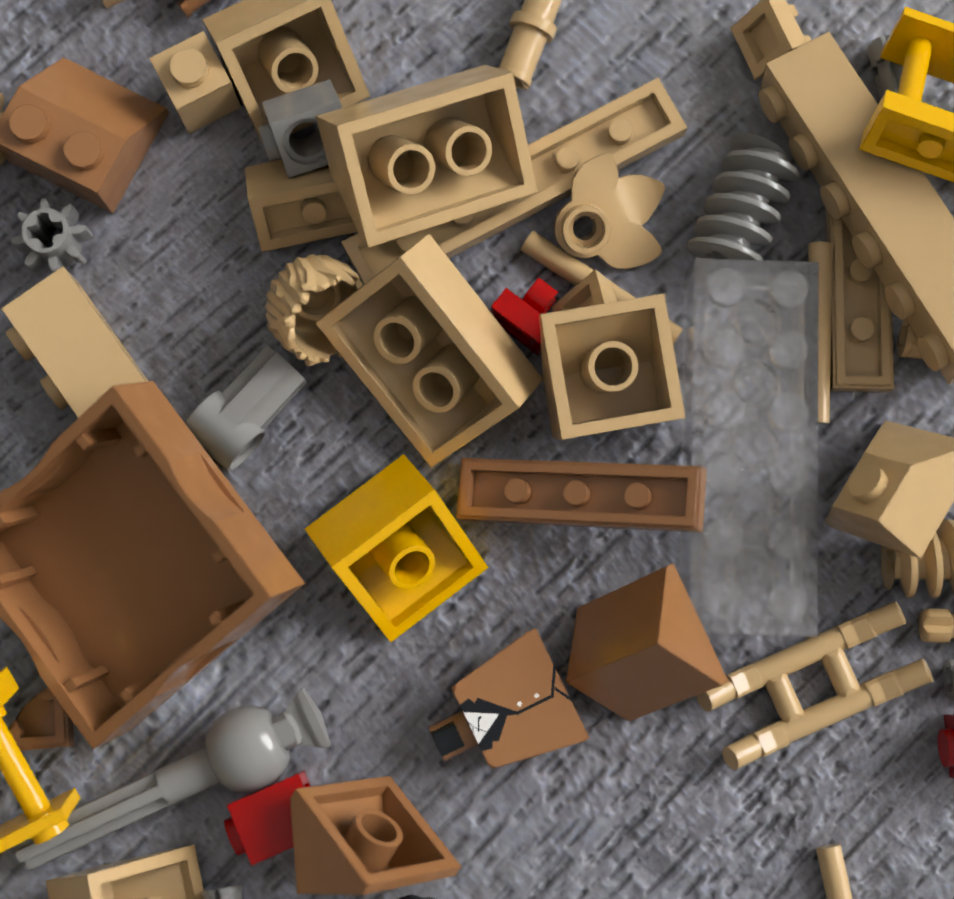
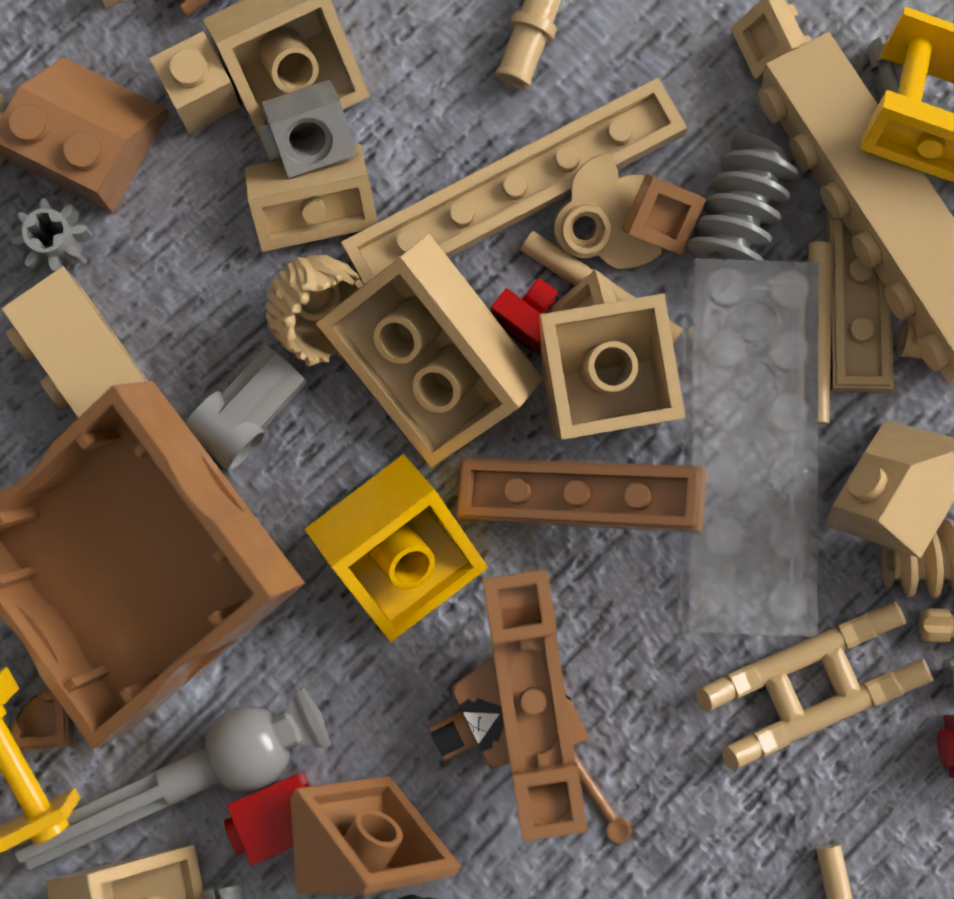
tan slope [316,65,538,248] -> none
medium nougat slope [566,563,728,721] -> none
none -> medium nougat slope [482,569,588,842]
none -> medium nougat hinge [574,752,632,844]
none -> medium nougat plate [622,173,706,255]

